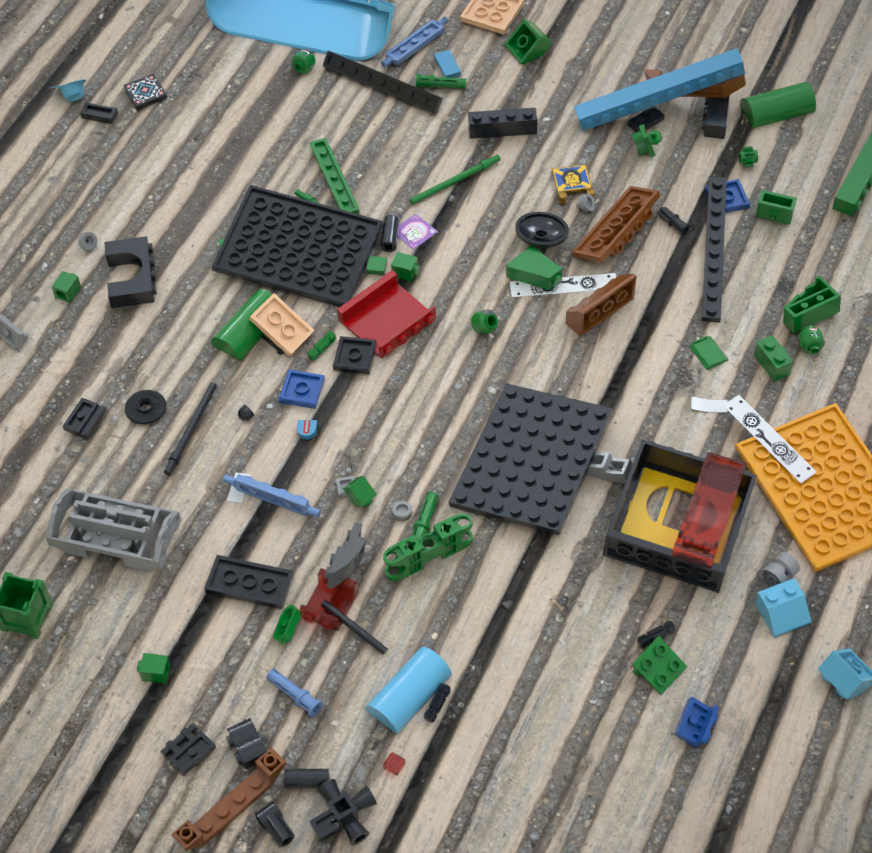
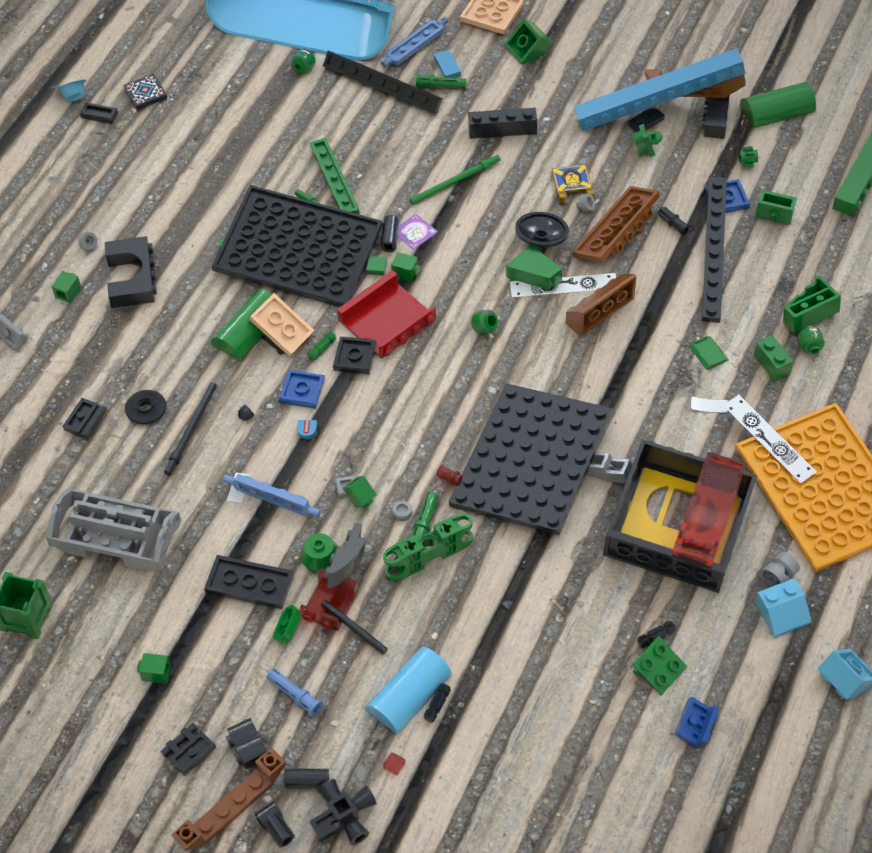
none -> green cone [300,533,338,573]
none -> clear red pin [436,465,463,486]

